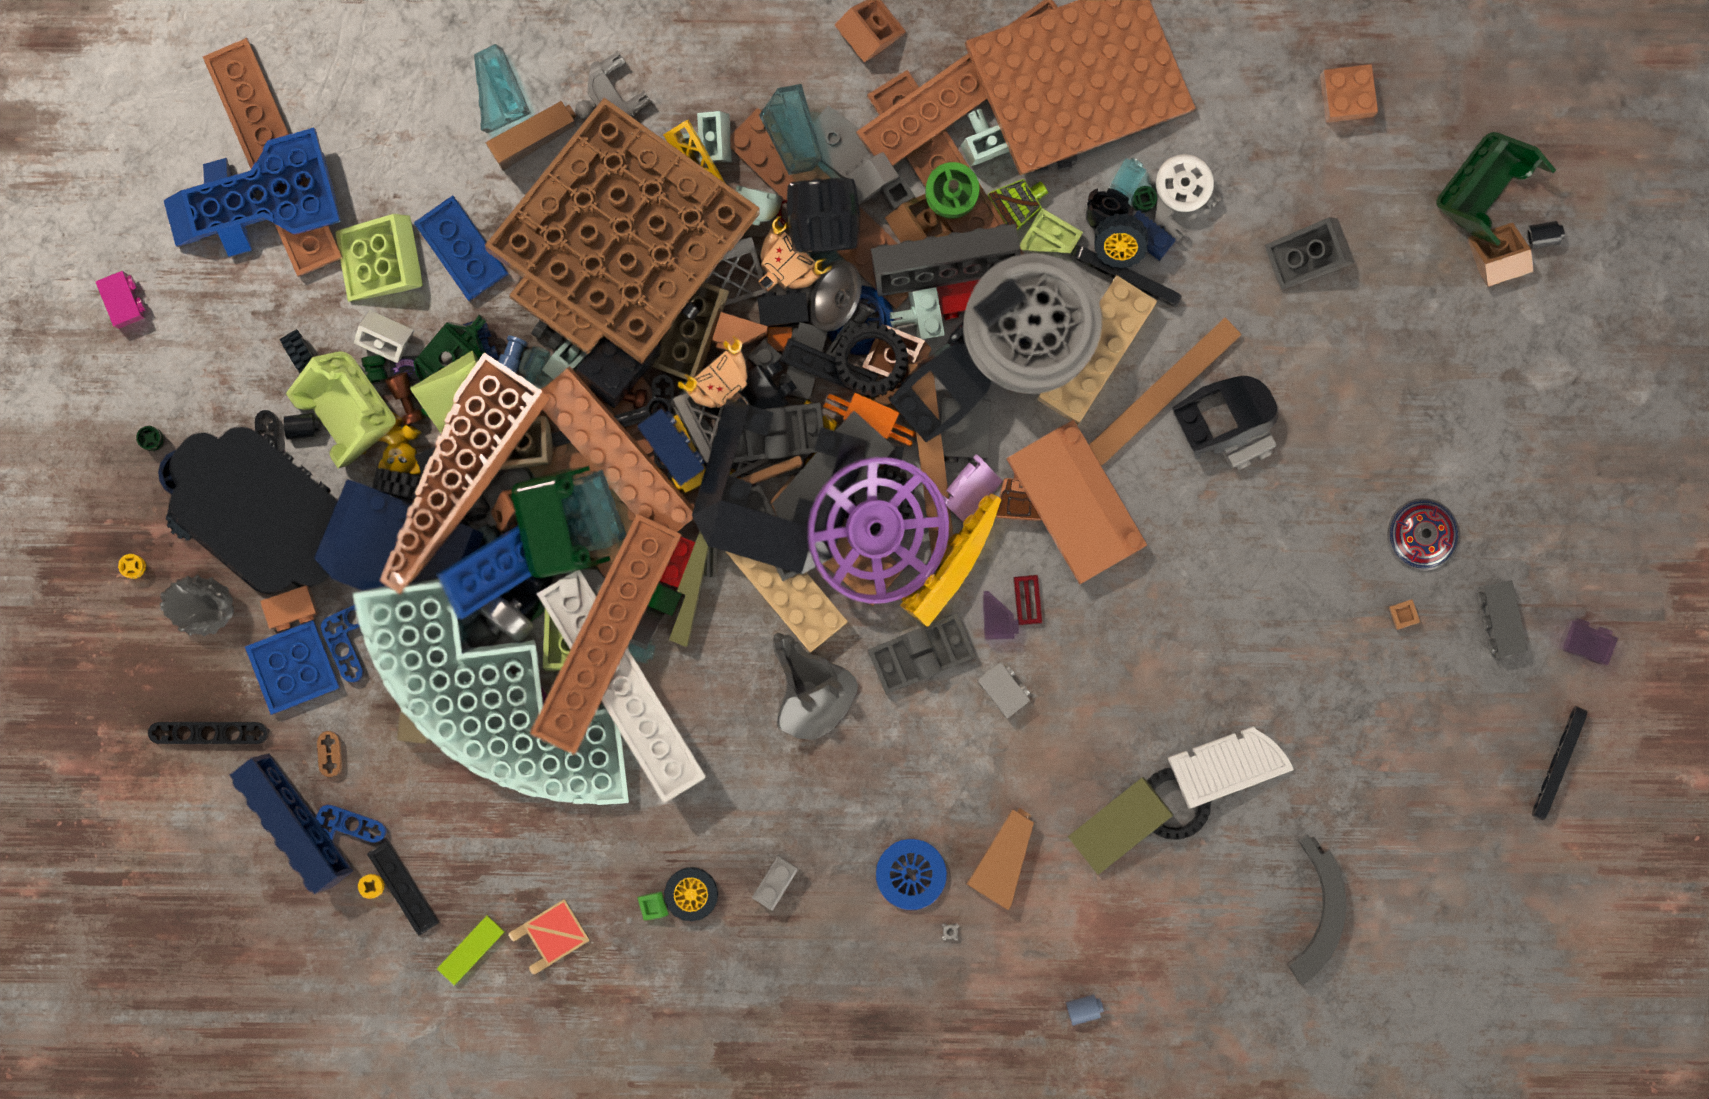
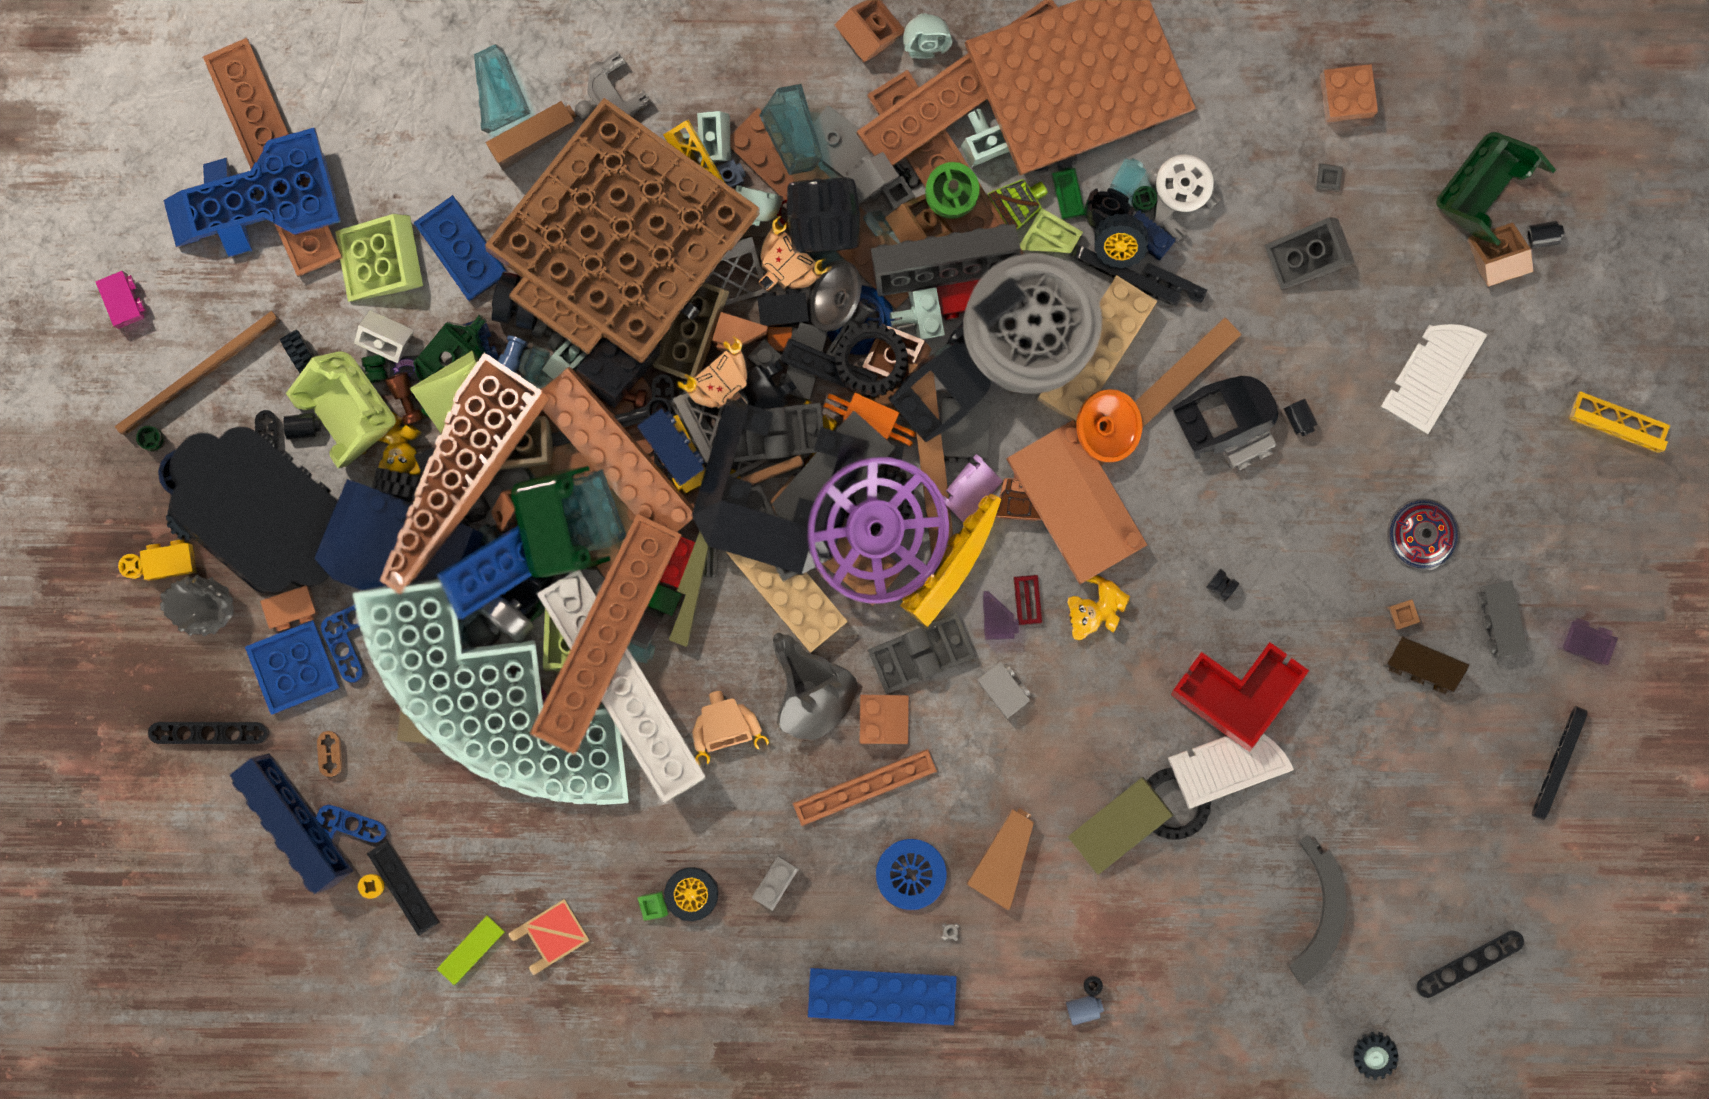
none -> medium nougat tile [115,311,280,435]
none -> yellow brick [140,539,197,581]
none -> black wheel [491,271,538,330]
none -> light nougat torso [692,691,769,765]
none -> sand blue brick [711,159,746,189]
none -> nougat tile [793,749,937,826]
none -> blue plate [808,968,957,1025]
none -> nougat slope [860,695,909,744]
none -> clear light blue tile [863,211,893,236]
none -> black hand [894,162,920,189]
none -> light aqua cylinder [903,13,952,59]
none -> green tile [1051,168,1085,220]
none -> yellow animal [1067,575,1130,640]
none -> orange dish [1076,389,1142,462]
none -> black pin [1083,976,1103,996]
none -> black hinge [1142,263,1207,303]
none -> red piece [1171,642,1310,752]
none -> black wheel [1206,568,1240,602]
none -> black brick [1284,398,1318,437]
none -> dark grey tile [1315,163,1343,192]
none -> black wheel [1354,1032,1398,1080]
none -> white piece [1381,324,1487,435]
none -> dark brown slope [1383,636,1470,695]
none -> black beam [1415,930,1524,998]
none -> yellow fence [1569,391,1670,453]

